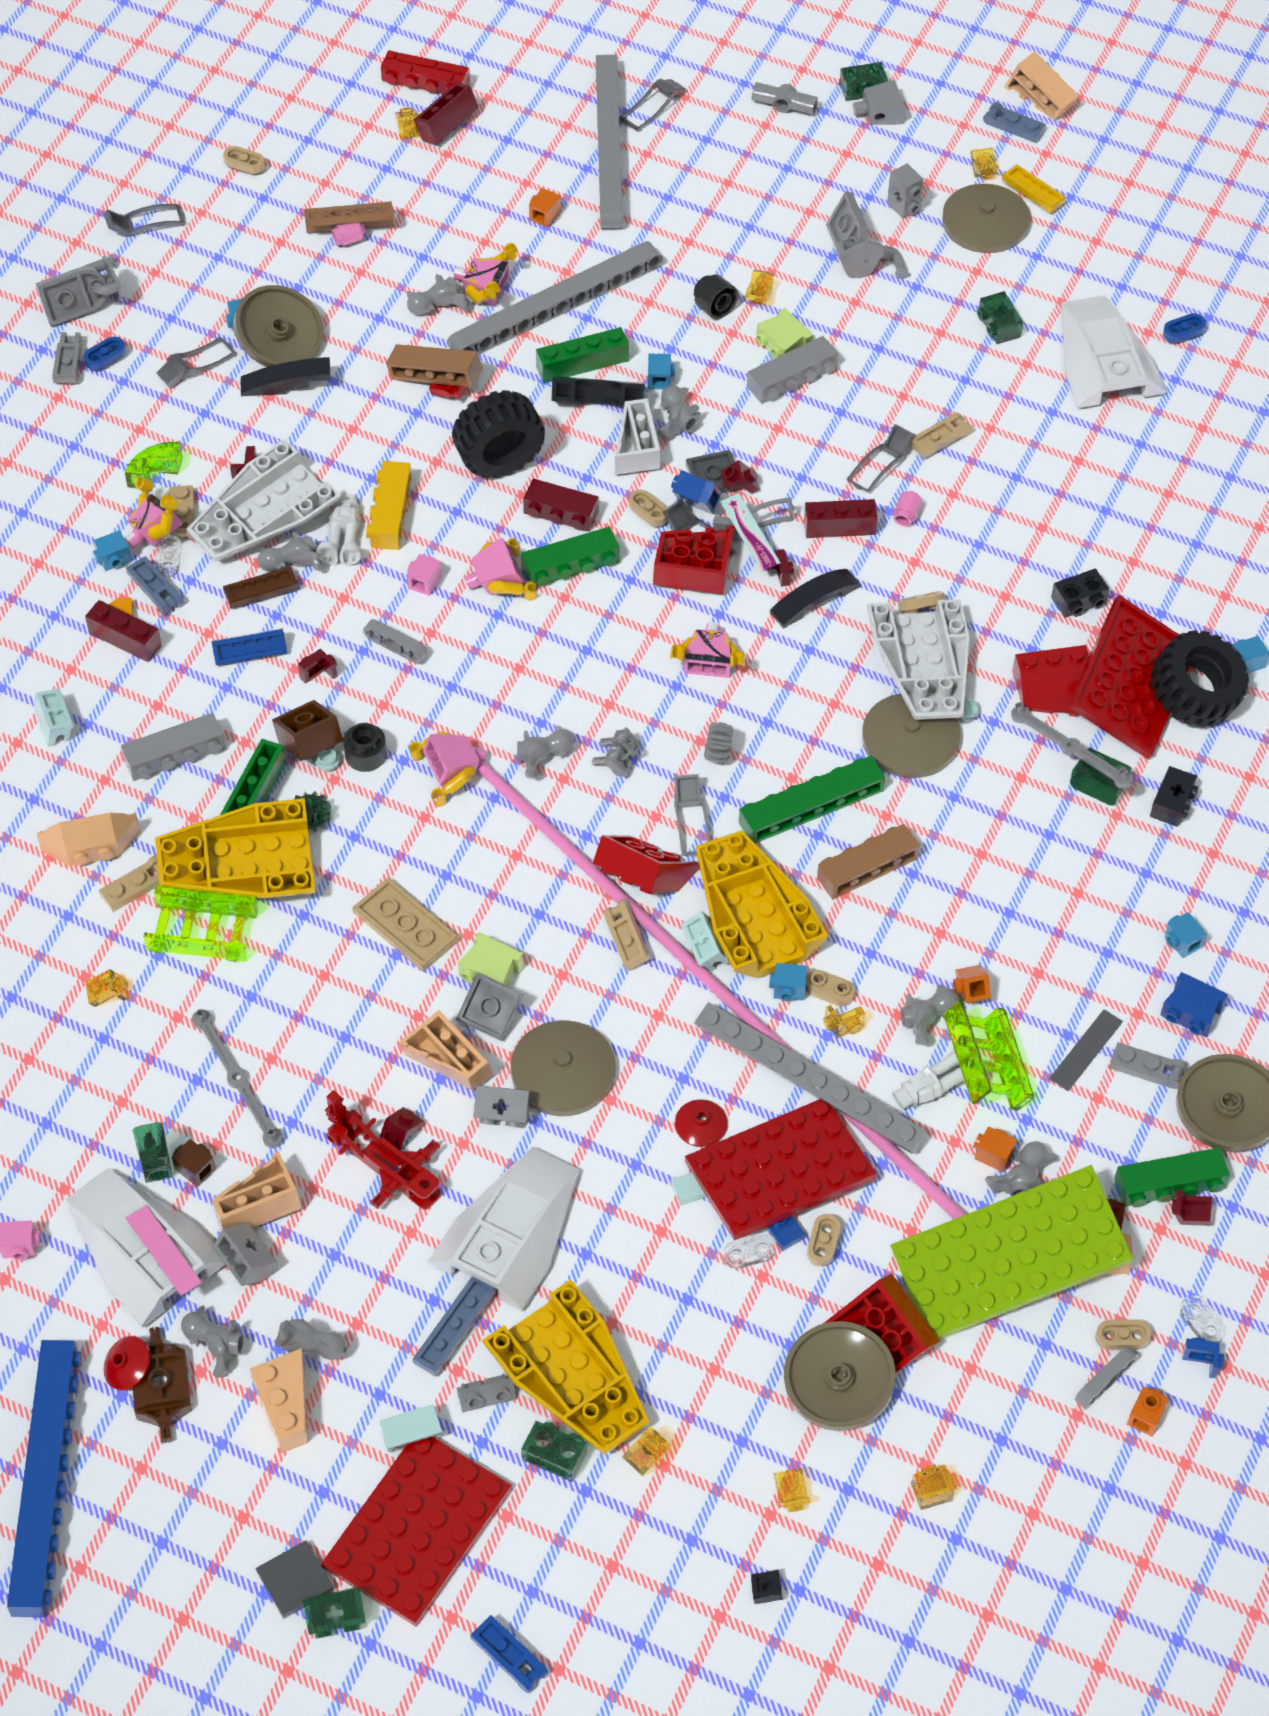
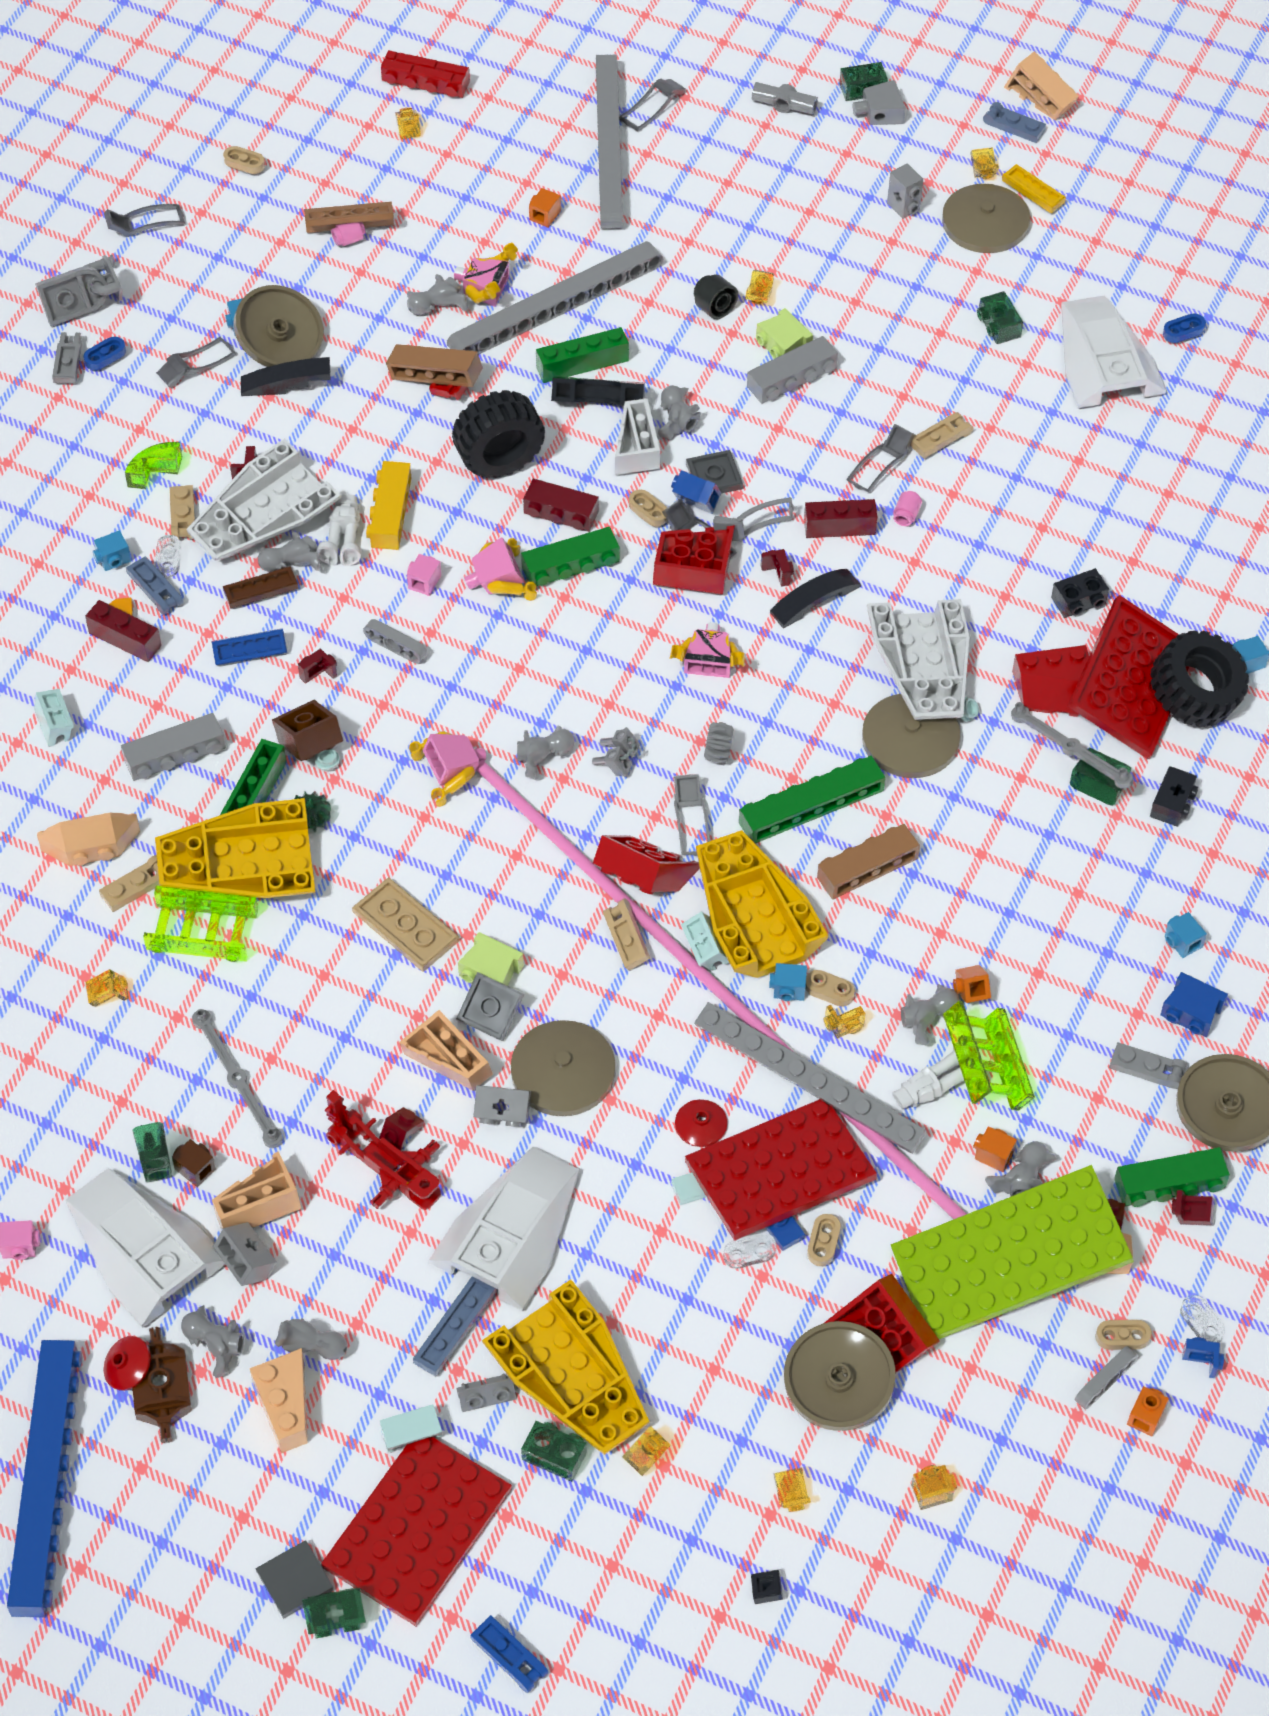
torso [124,477,183,548] -> none
bright pink sticker [125,1205,202,1296] -> none
pearl dark grey piece [343,722,387,772] -> none
dark red brick [414,83,479,145] -> none
dark azure brick [648,353,675,390] -> none
sticker [720,493,780,572] -> none
dark red bracket [721,460,759,494] -> none
light grey plate [826,191,908,279] -> none
tan plate [898,591,945,614] -> none
flat silver sticker [1049,1009,1123,1091] -> none

